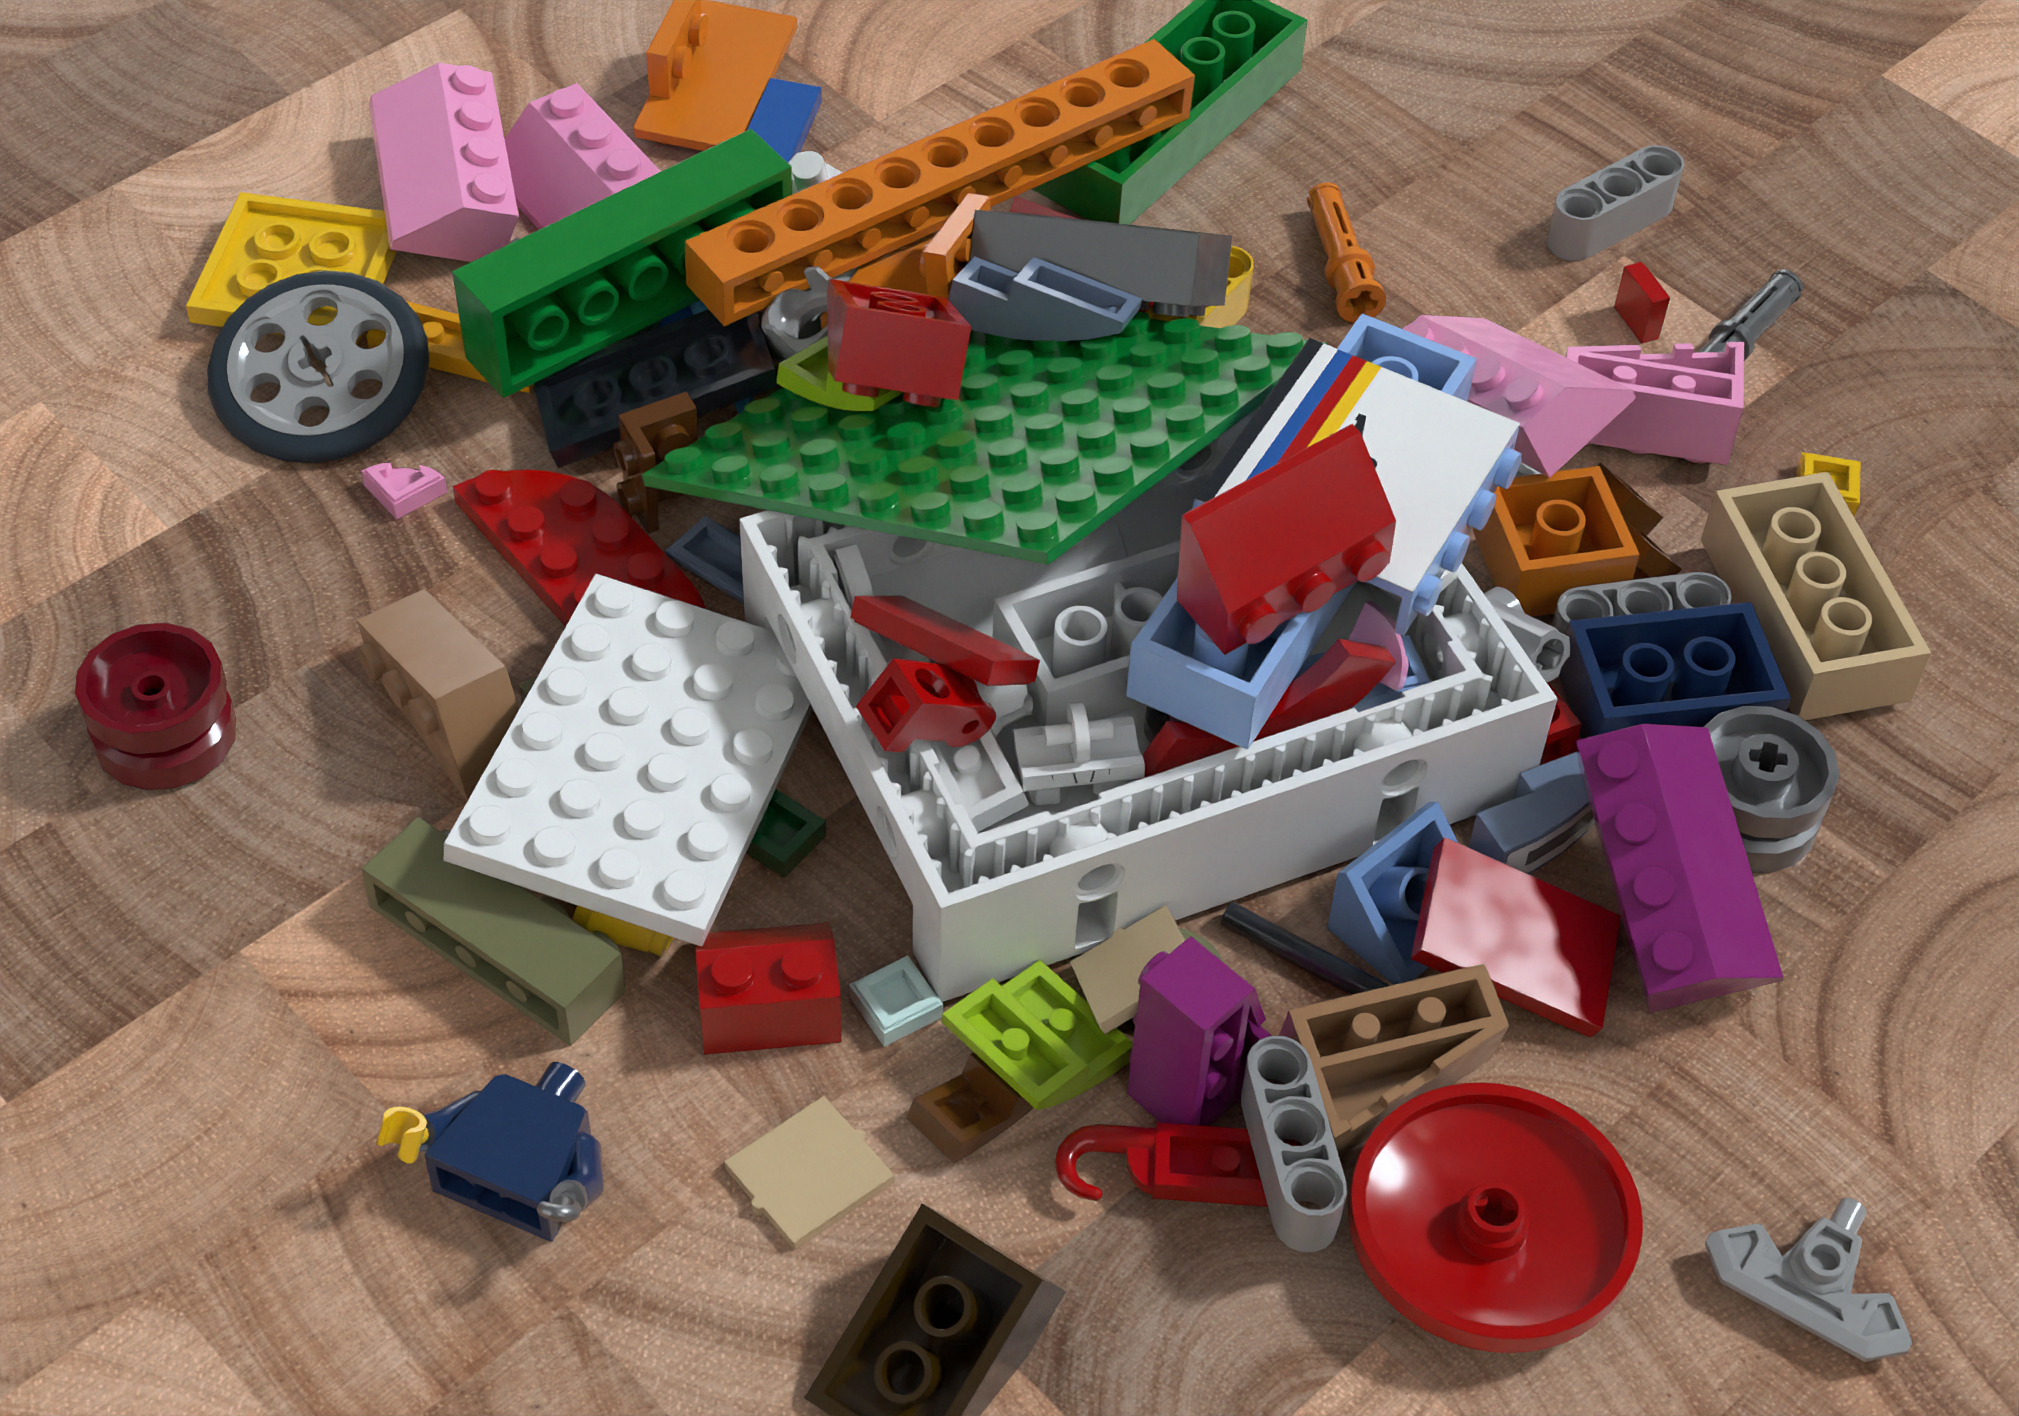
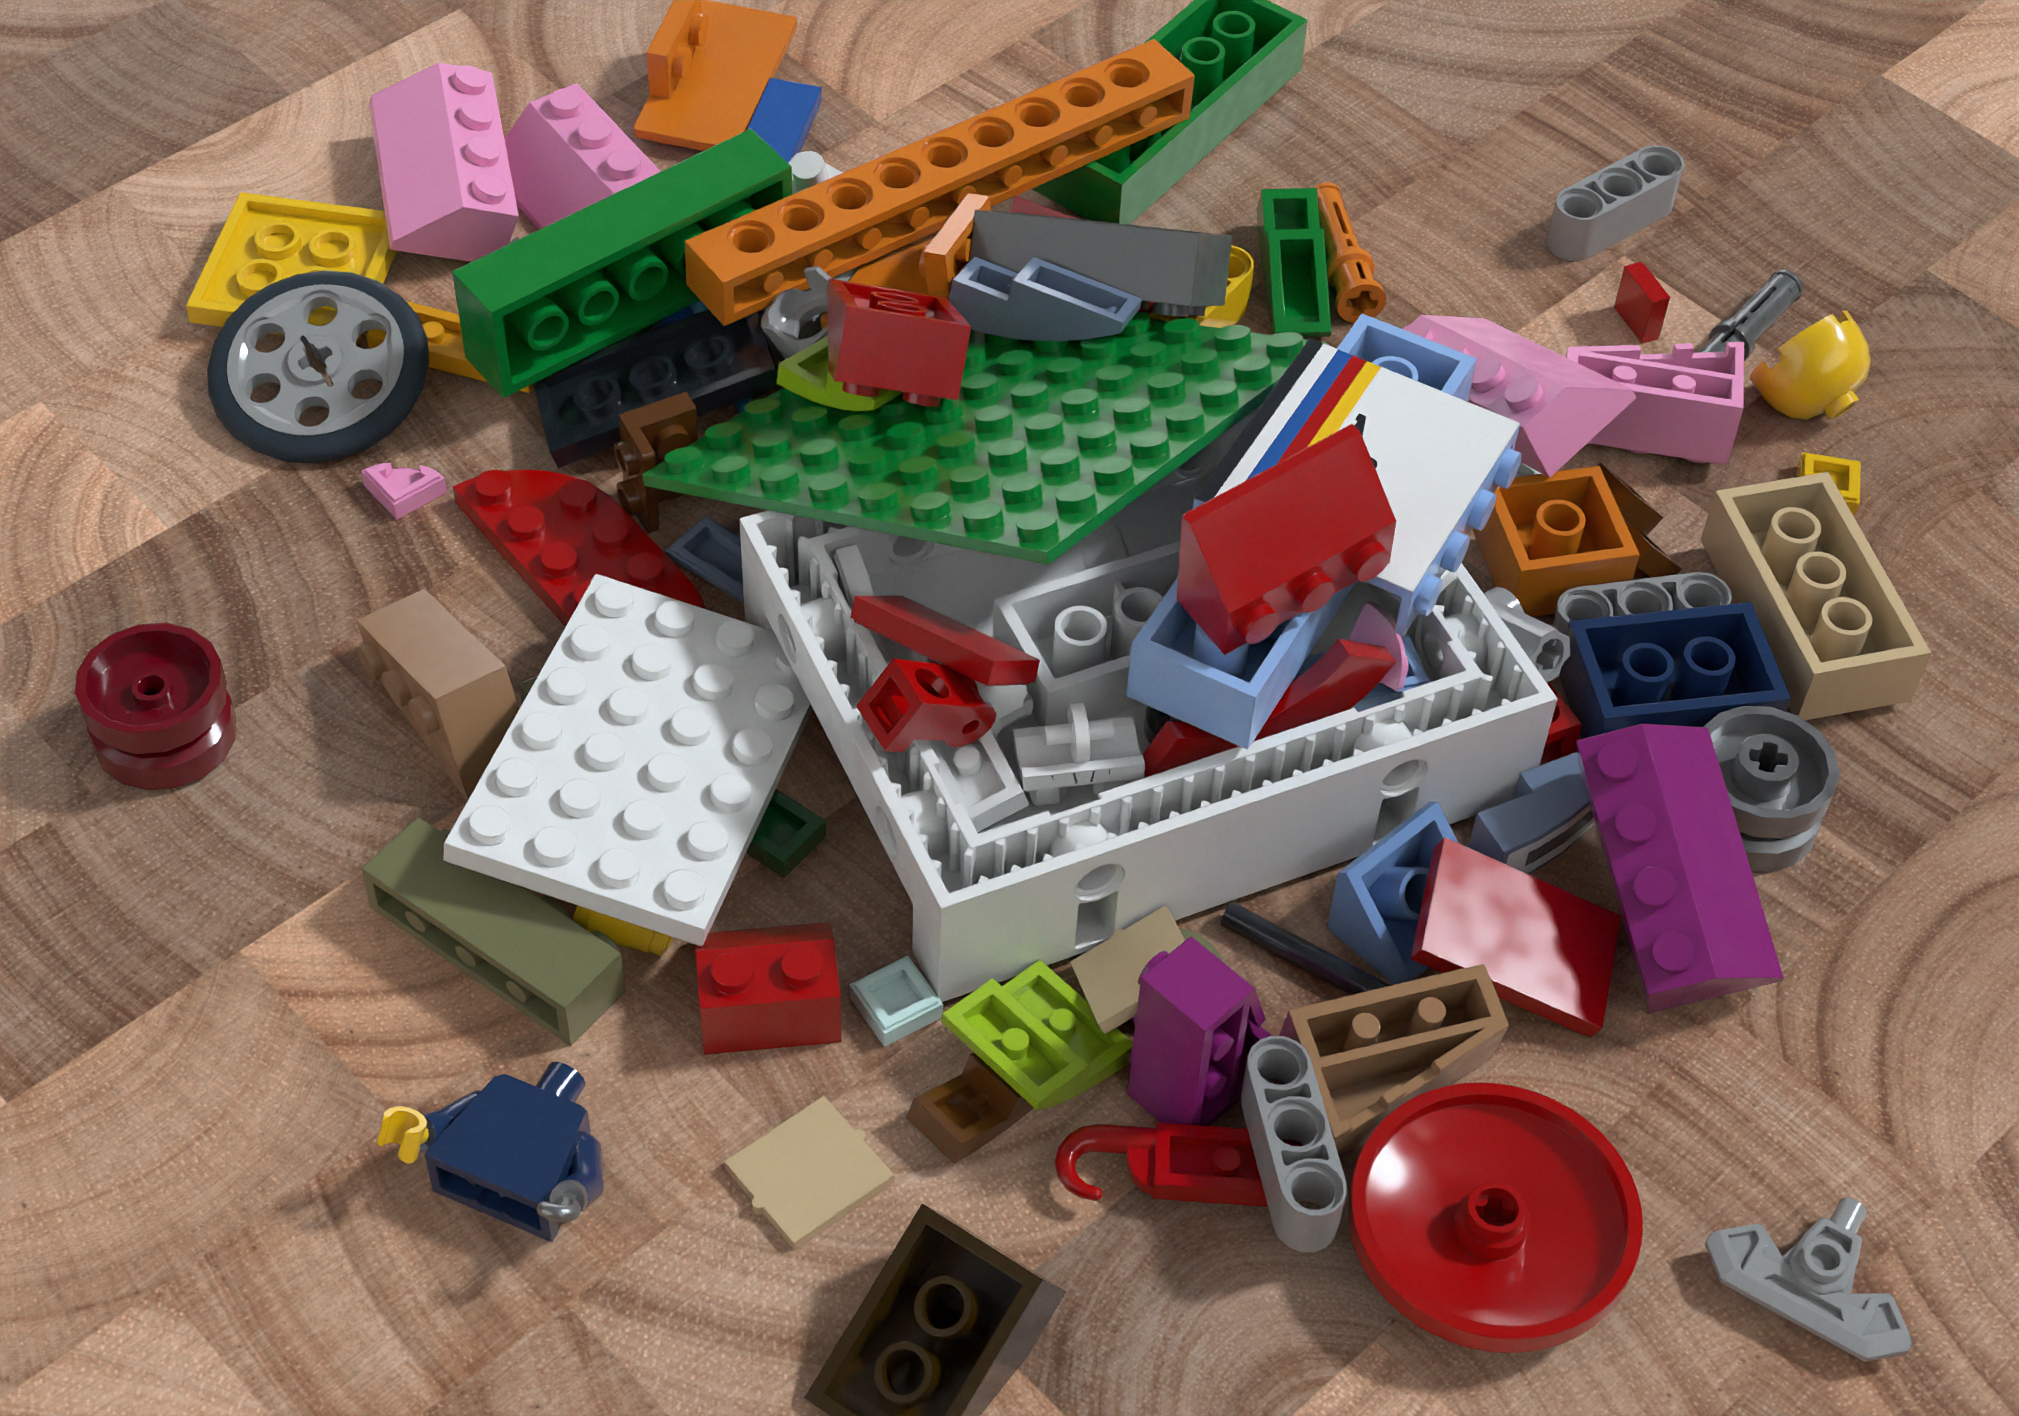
none -> green slope [1257,188,1331,337]
none -> yellow cylinder [1750,310,1871,421]

